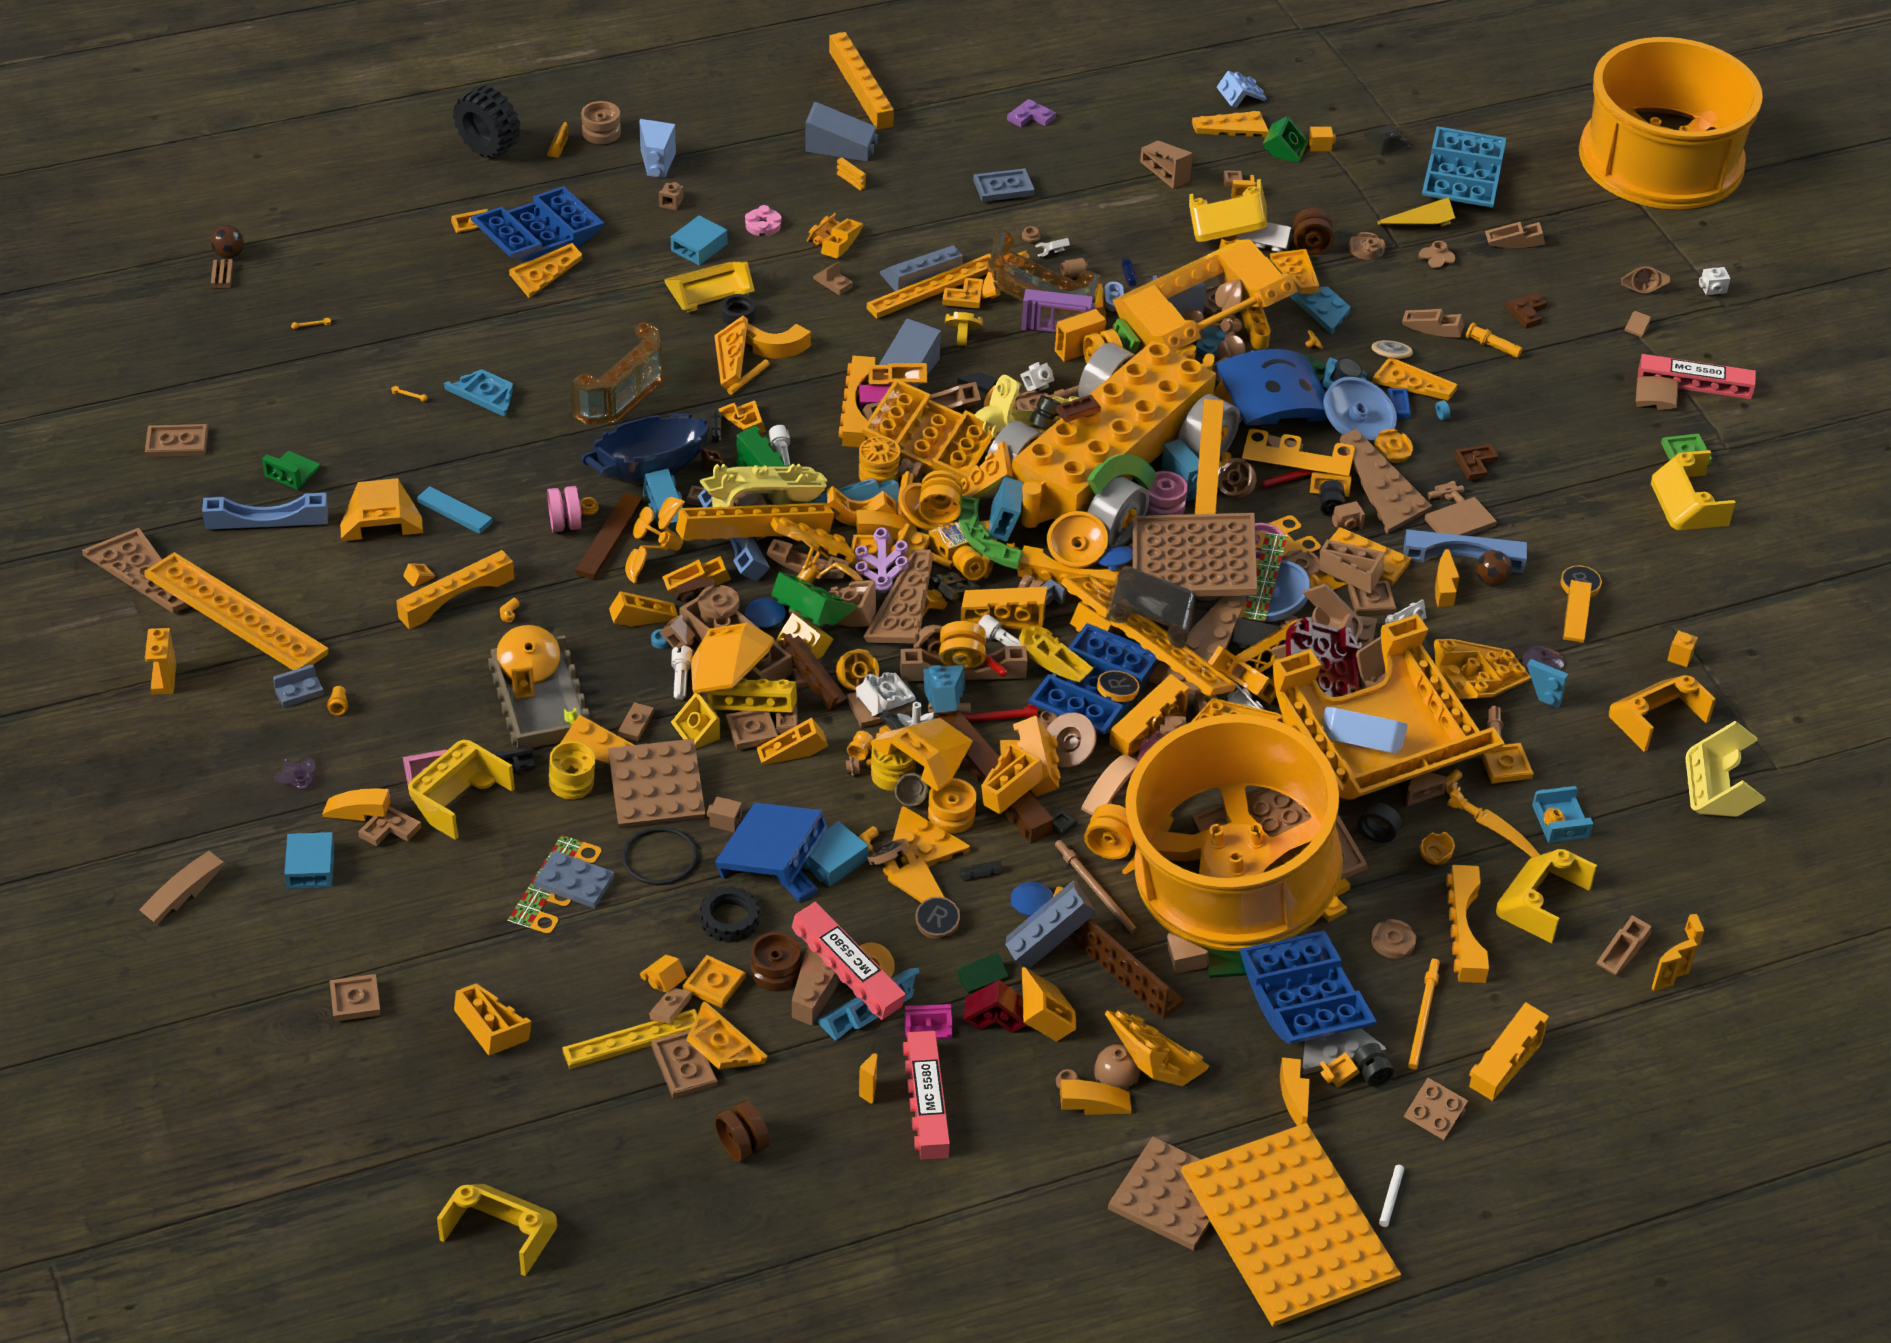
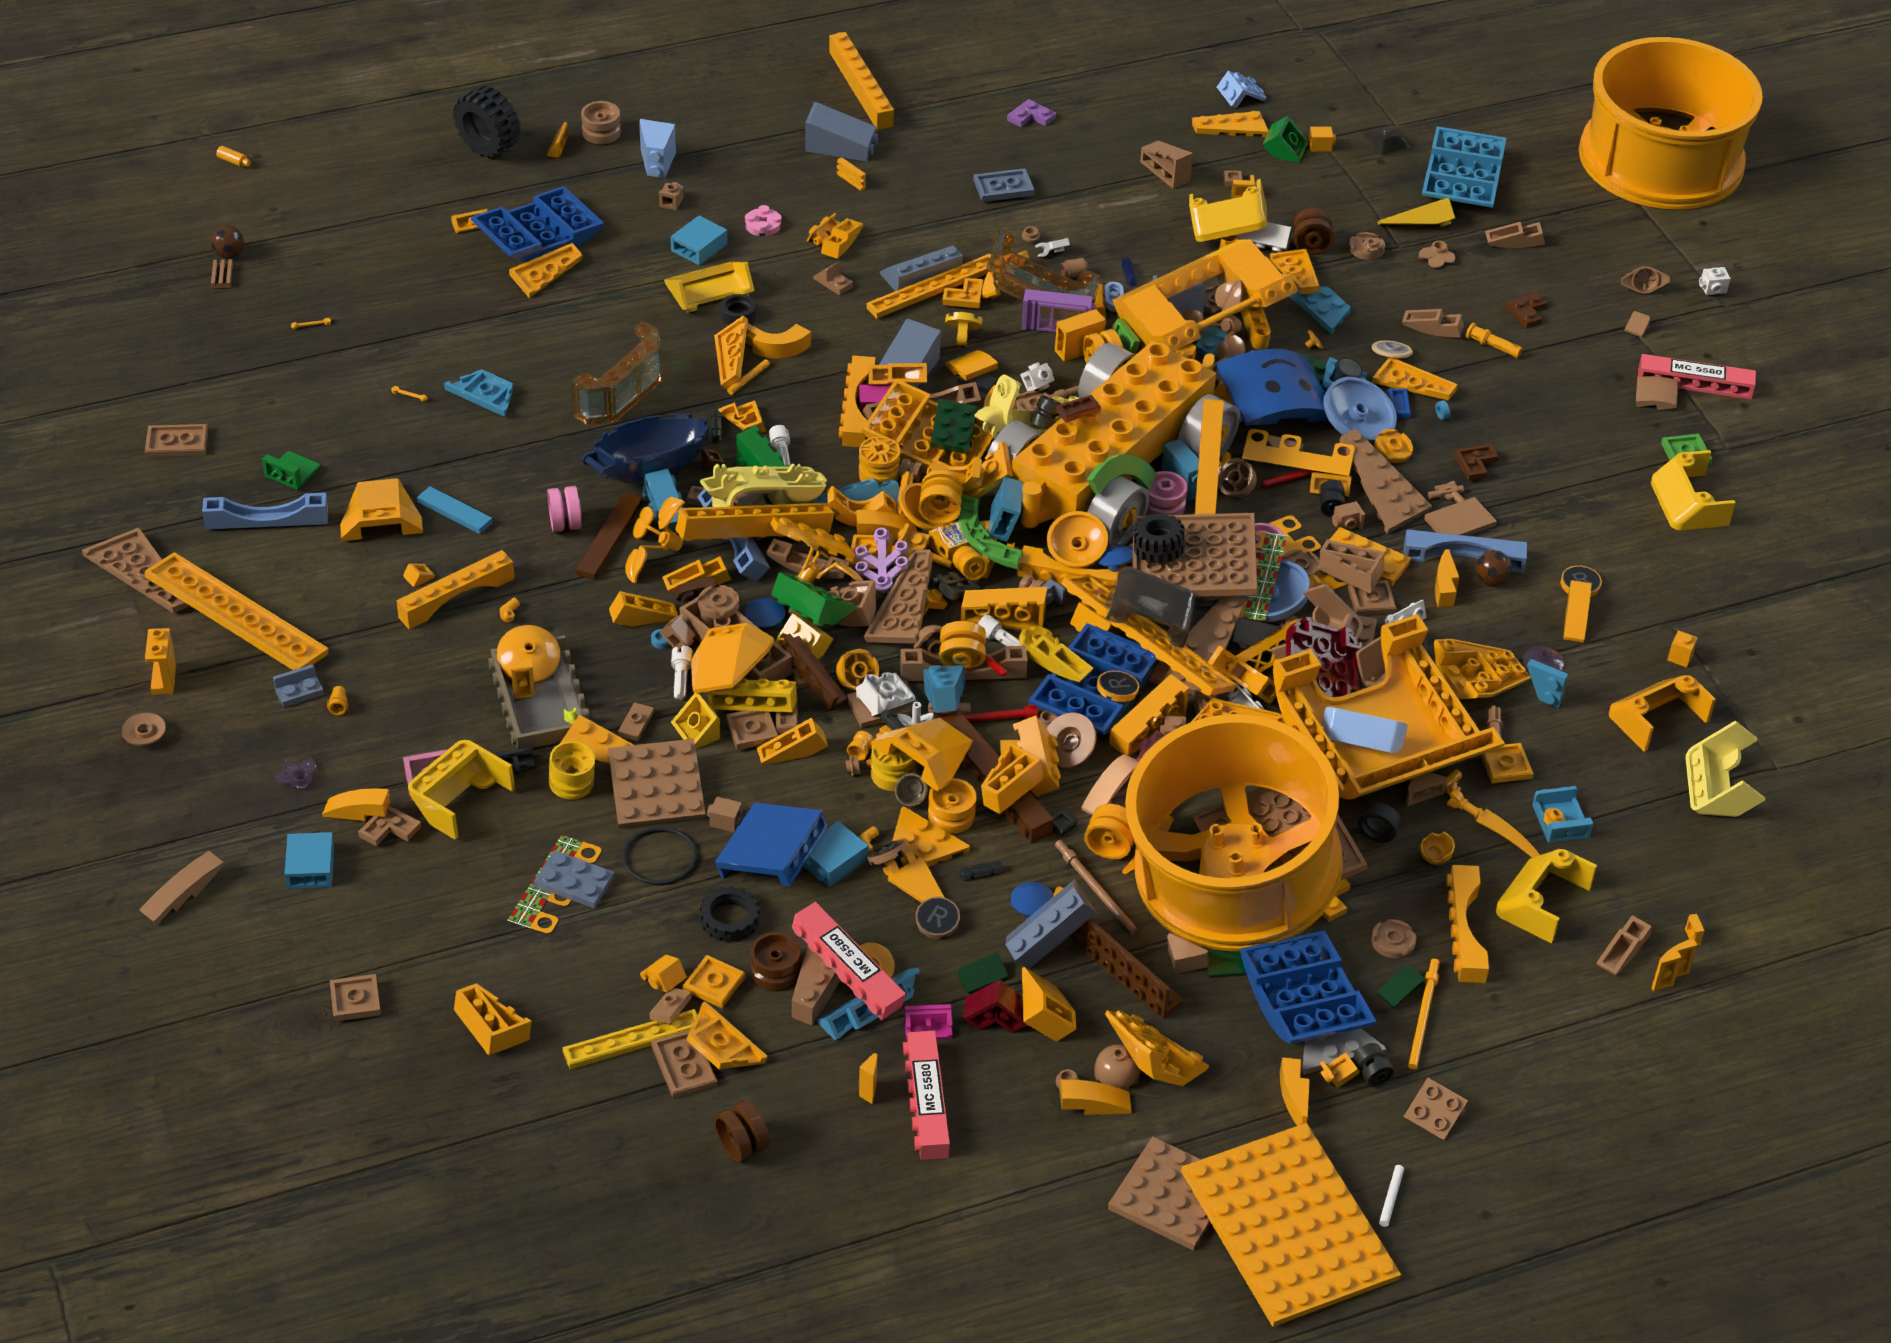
yellow windscreen [437,1184,557,1276] -> none
light orange plate [580,497,599,516] -> none
blue tile [775,870,818,903] -> none
light orange wedge [1469,1002,1549,1101] -> none
none -> medium nougat dish [122,713,166,746]
none -> light orange cylinder [216,146,251,167]
none -> light orange arch [927,458,984,491]
none -> dark green plate [930,399,977,455]
none -> light orange slope [945,350,998,381]
none -> black tyre [1133,513,1185,564]
none -> dark green slope [1377,964,1425,1009]

